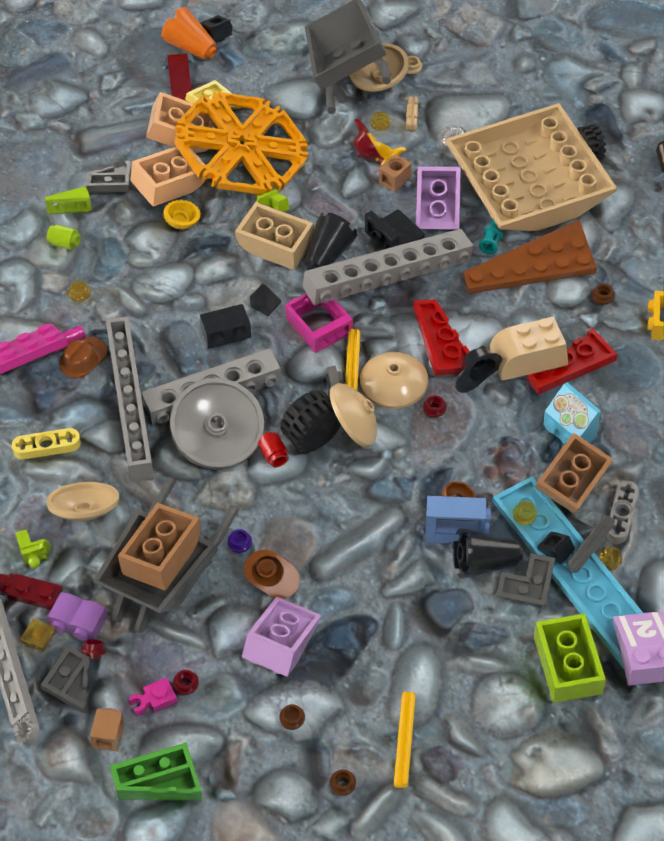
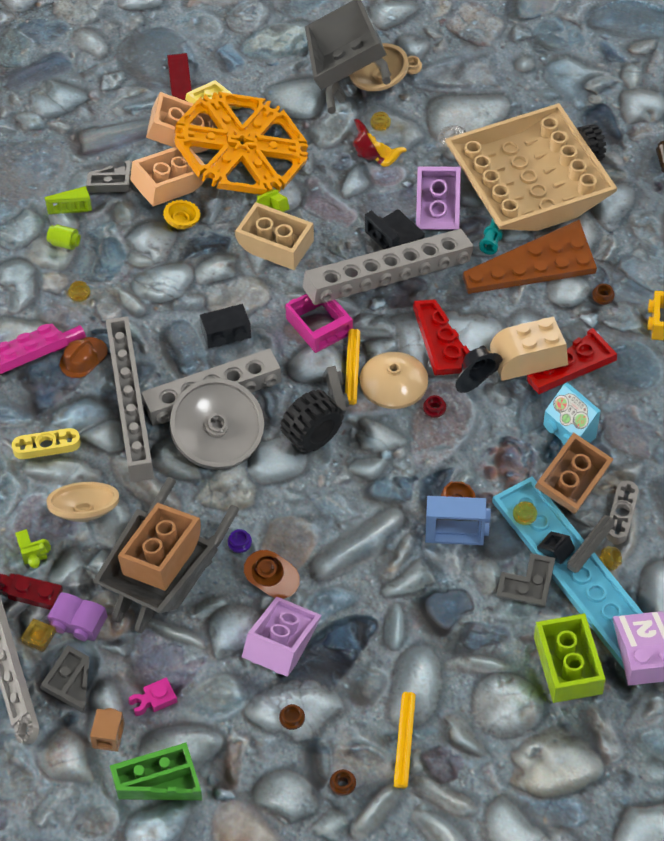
dark red plate [81,639,107,659] -> none
orange cone [161,7,217,60] -> none
dark red plate [173,670,199,695] -> none
black brick [200,15,232,44] -> none
black slope [250,283,282,316] -> none
red brick [258,432,289,468] -> none
black cone [305,213,358,270] -> none
tan dish [330,383,377,447] -> none
medium nougat brick [379,154,411,192] -> none
tan axle [406,96,418,131] -> none
black cone [453,529,523,578] -> none

